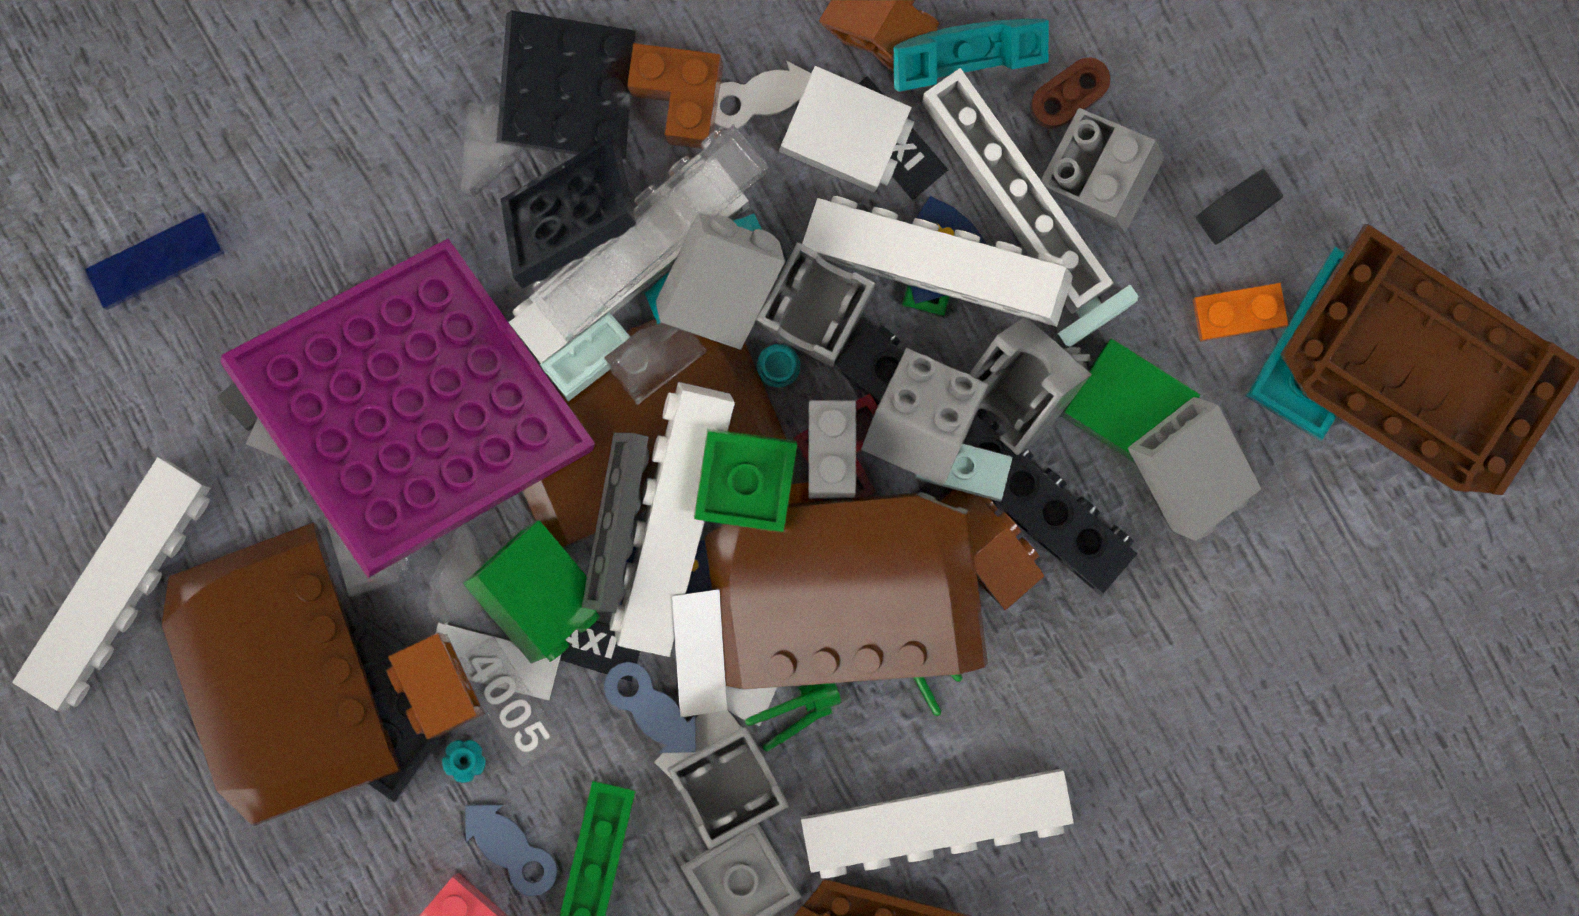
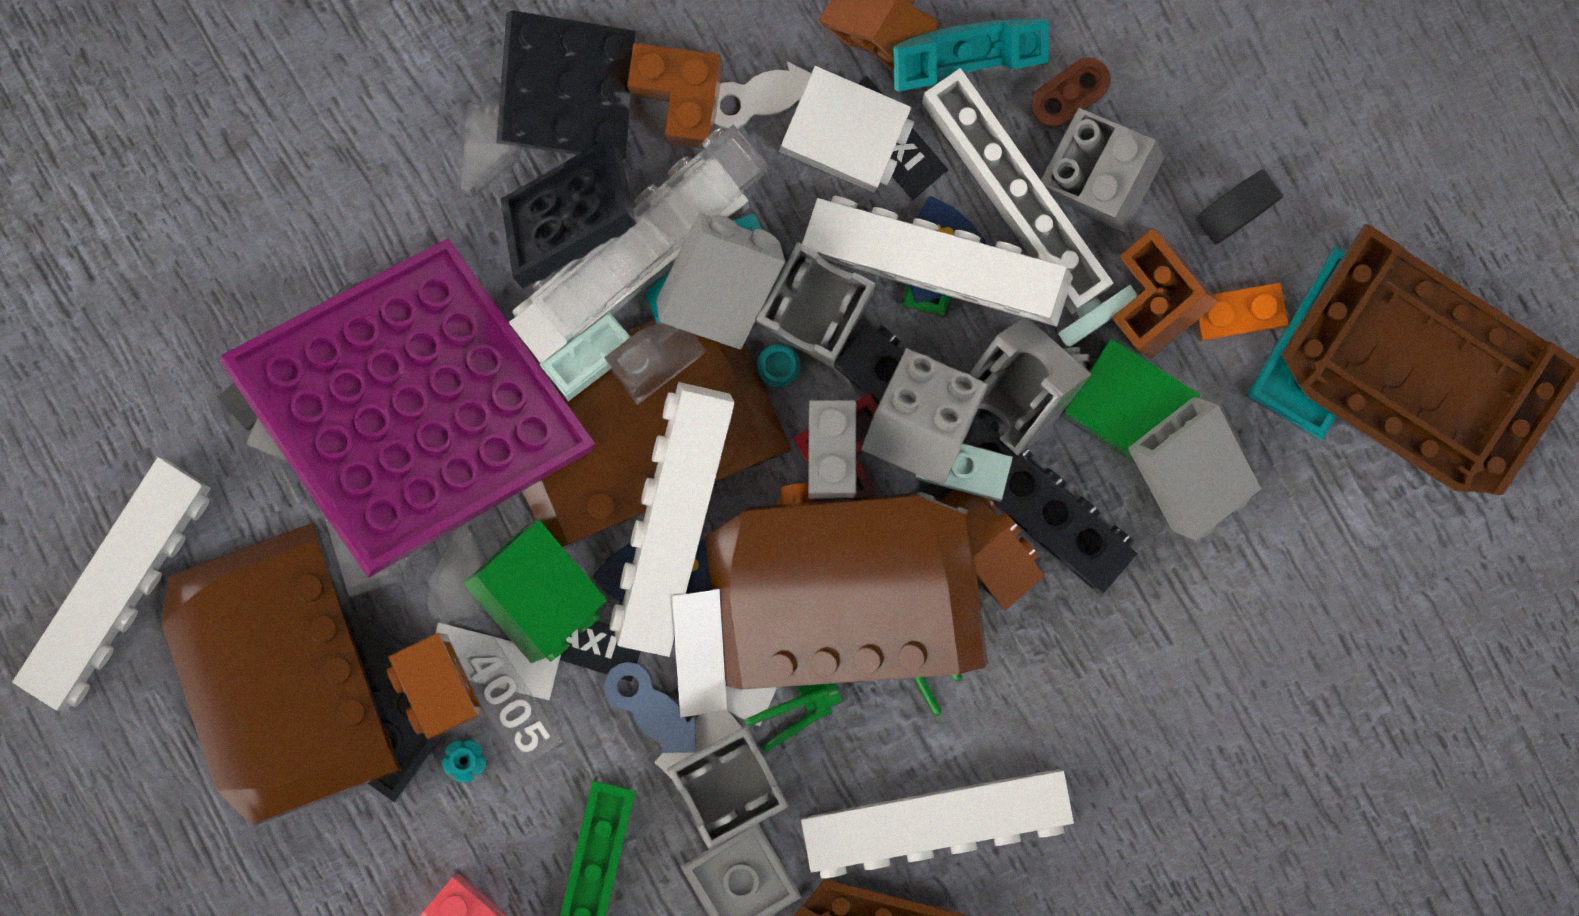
clear blue plate [85,212,225,310] -> none
sand blue brick [465,804,558,896] -> none
dark grey plate [582,433,649,613] -> none
green plate [694,428,797,532] -> none
none -> dark orange brick [1112,228,1219,358]

